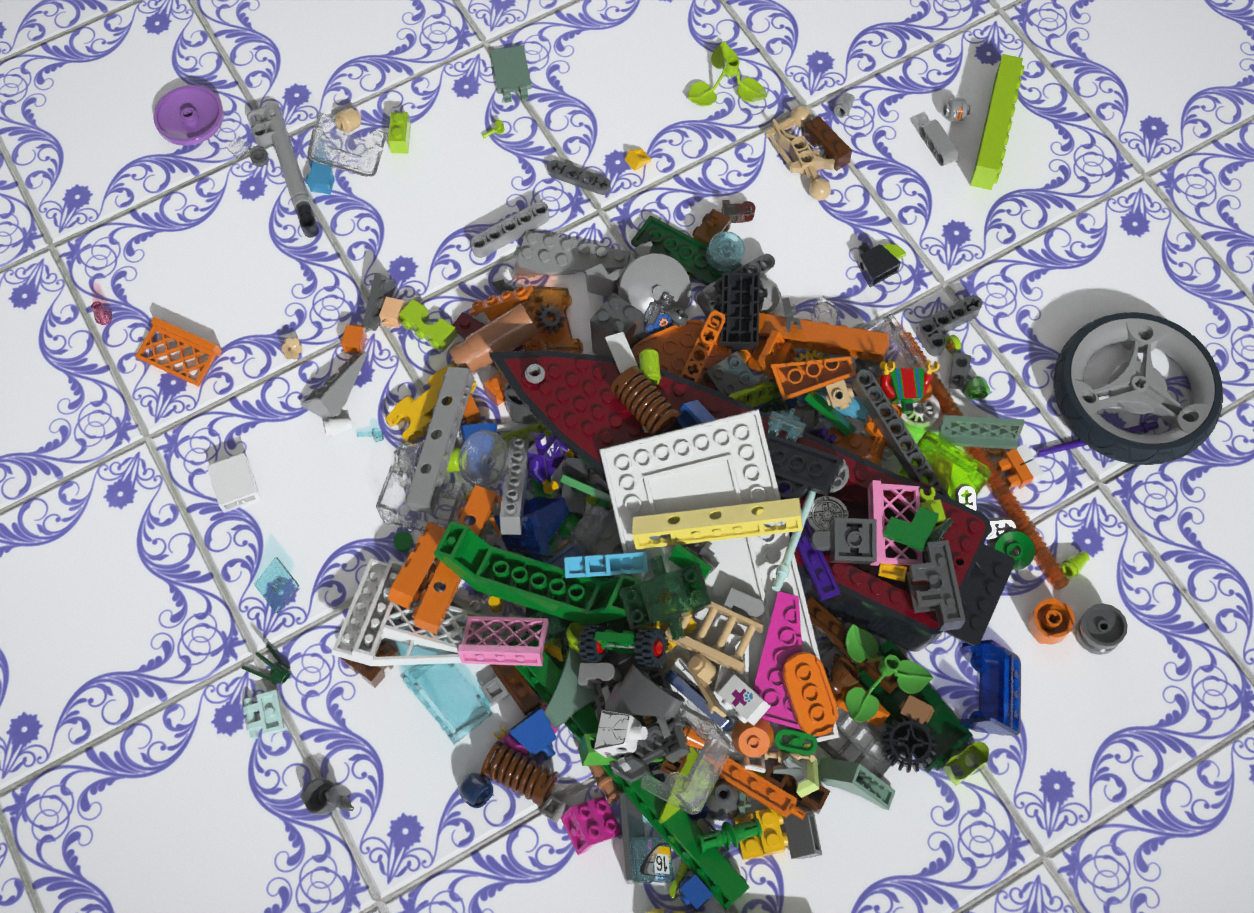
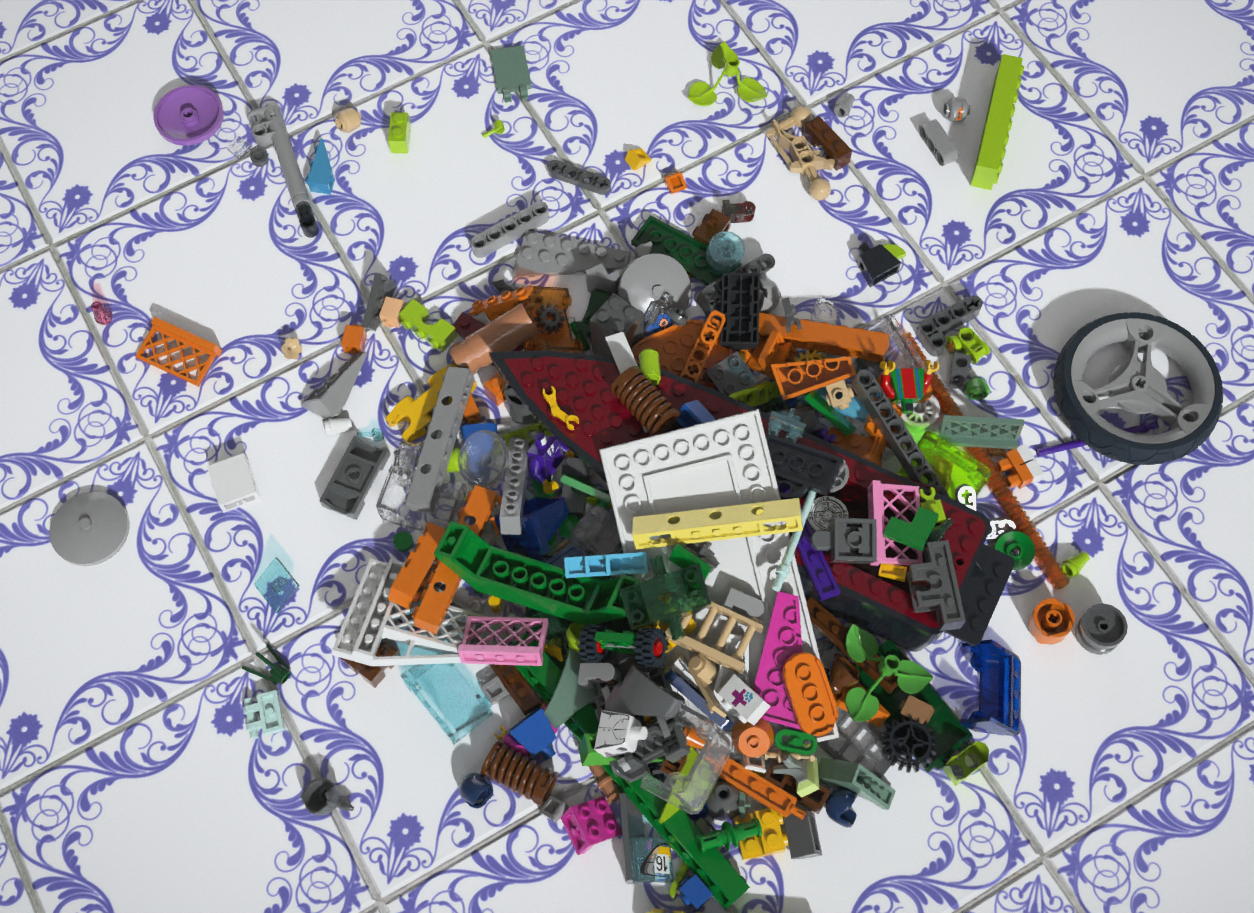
clear windscreen [307,112,387,178] -> none
light grey plate [525,364,545,384] -> none
none -> light grey dish [49,492,130,567]
none -> dark grey piece [319,435,391,520]
none -> yellow piece [543,386,579,430]
none -> green piece [567,317,591,354]
none -> dark green arch [575,289,613,338]
none -> orange slope [663,172,687,194]
none -> dark blue helmet [826,788,858,828]
none -> lime piece [957,327,990,364]

